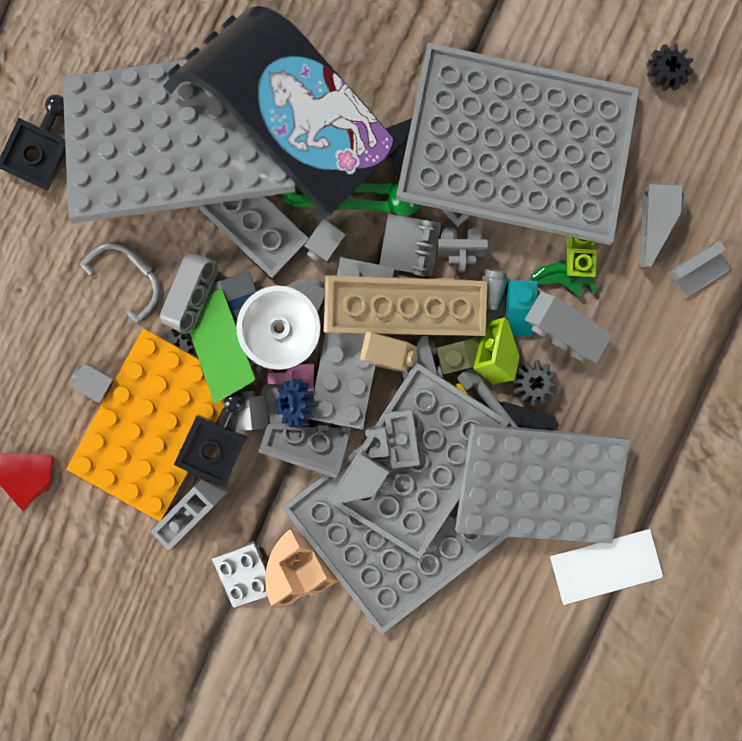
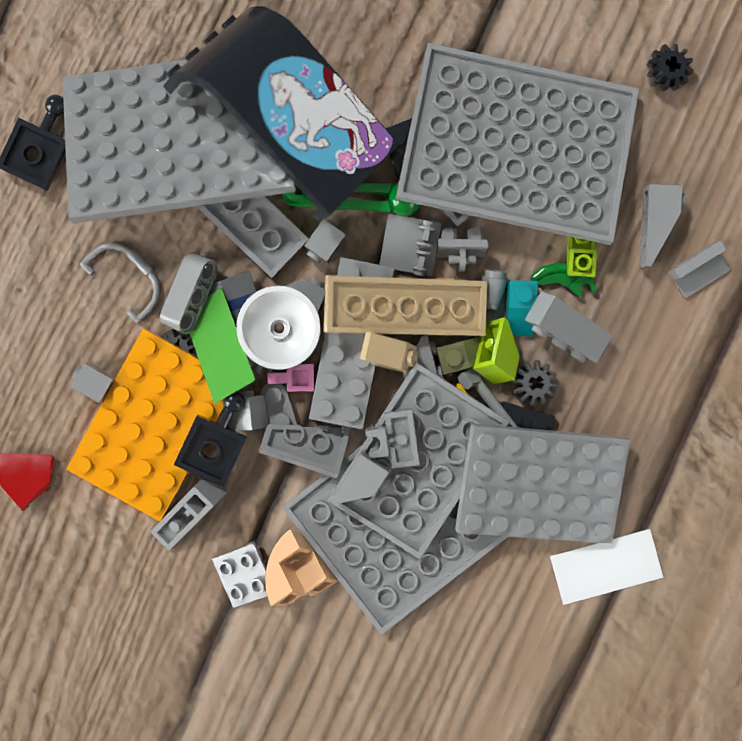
dark blue gear [276,379,316,428] -> none

